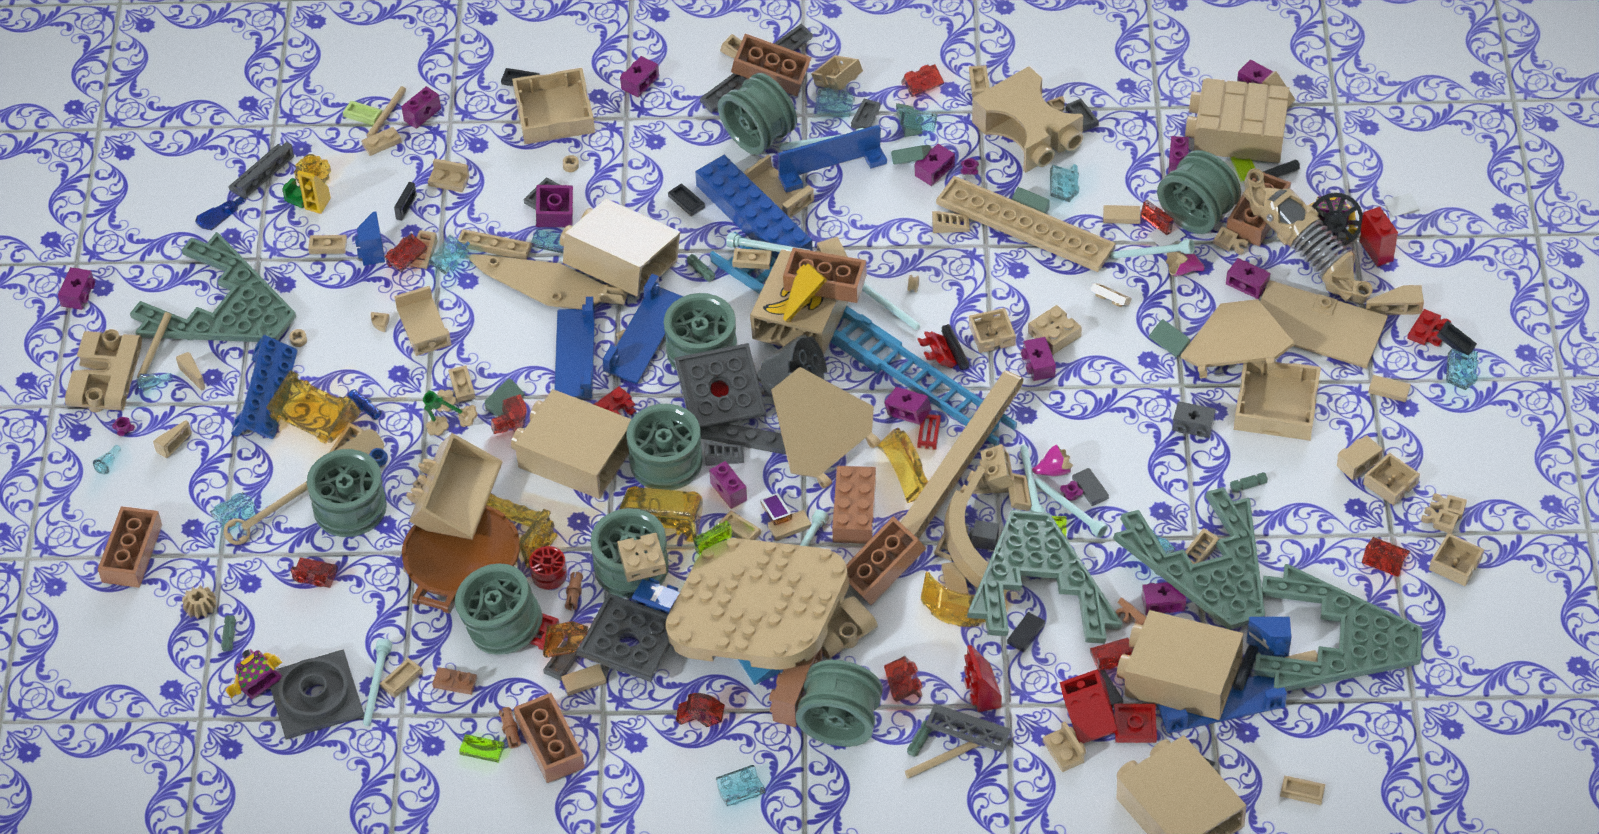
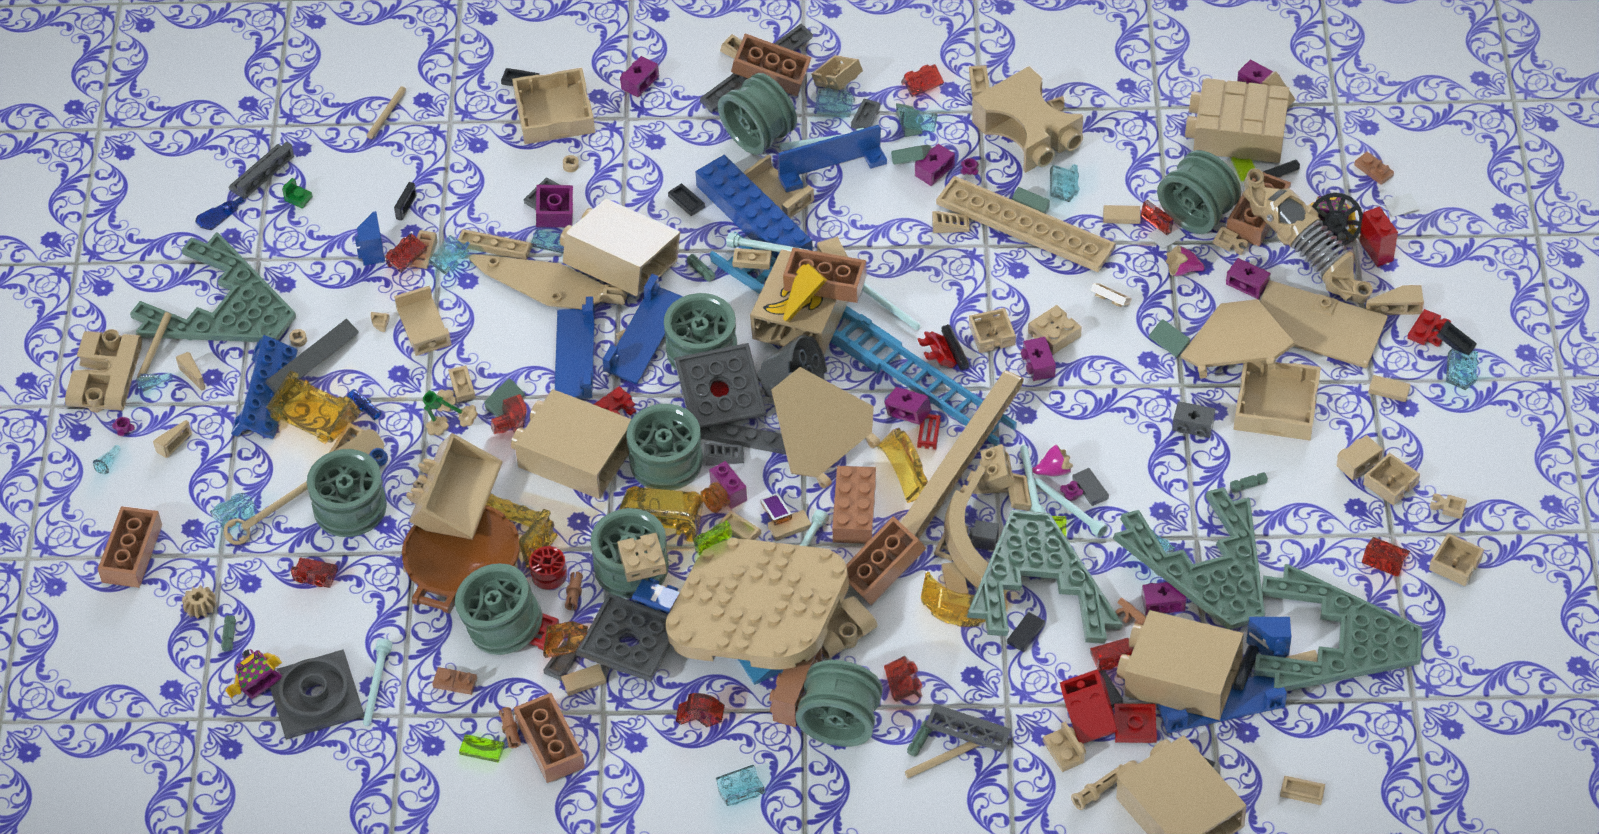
magenta brick [58,267,95,310] -> none
clear yellow plant [294,154,331,183] -> none
yellow slope [297,170,331,214] -> none
tan plate [308,235,347,254] -> none
yellowish green tile [343,101,383,125] -> none
tan plate [361,127,402,156] -> none
tan tile [380,658,423,698] -> none
magenta brick [401,86,441,129] -> none
tan bracket [428,159,470,193] -> none
tan bush [907,275,919,292] -> none
red slope [964,645,1002,713] -> none
dark grey tile [1065,99,1099,132] -> none
light aqua piece [1110,239,1195,259] -> none
magenta brick [1168,136,1189,174] -> none
tan slope [1185,528,1220,564] -> none
tan plate [1421,507,1459,534] -> none
none -> dark grey tile [265,318,359,396]
none -> clear orange wheel [700,482,730,513]
none -> tan pin [1071,764,1123,810]
none -> nougat plate [1354,151,1394,185]

